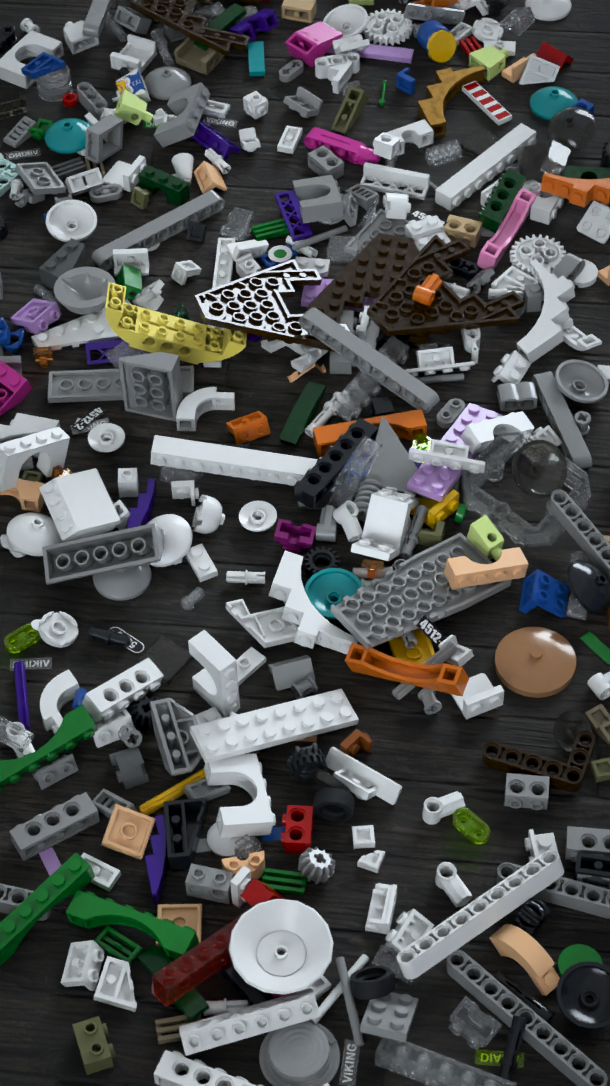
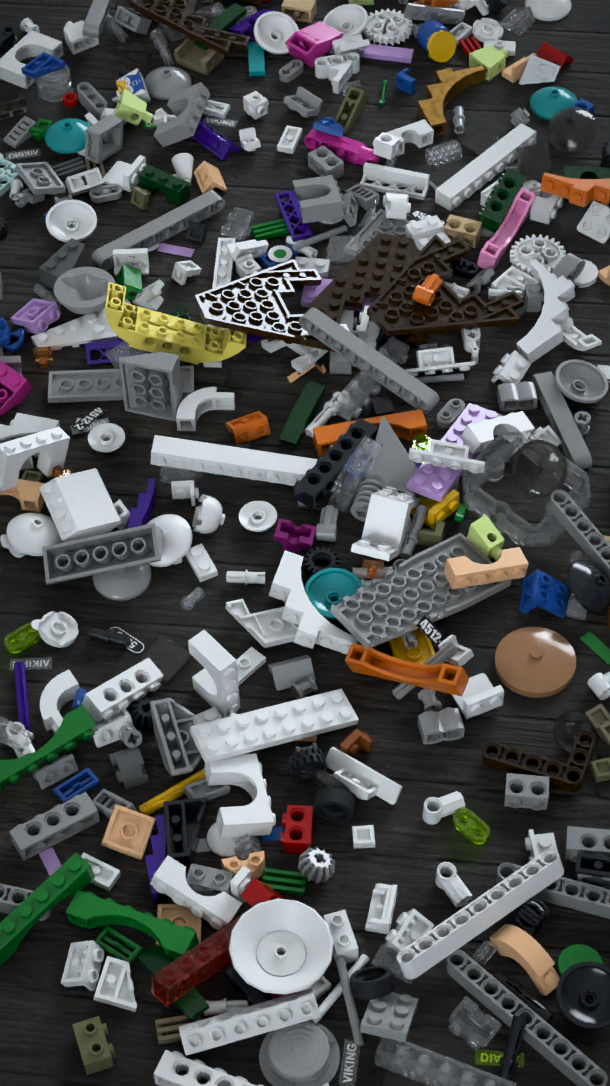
white panel [110,34,157,73] -> none
white brick [118,468,139,498] -> none
white axle [205,148,231,175] -> none
white piece [333,501,363,542] -> none
white tile [357,850,385,873] -> none
tile [462,81,512,126] -> none
clear panel [540,140,570,176] -> none
none -> blue tile [53,767,101,803]
none -> white arch [150,855,242,932]
none -> lavender sticker [157,243,195,257]
none -> white dish [254,11,299,55]
none -> blue wing [313,117,344,138]
none -> white brick [324,910,358,965]
none -> light grey brick [417,707,465,744]
none -> light grey pin [452,106,465,134]
none -> clear tile [471,941,498,964]
none -> light grey gear [510,107,530,127]

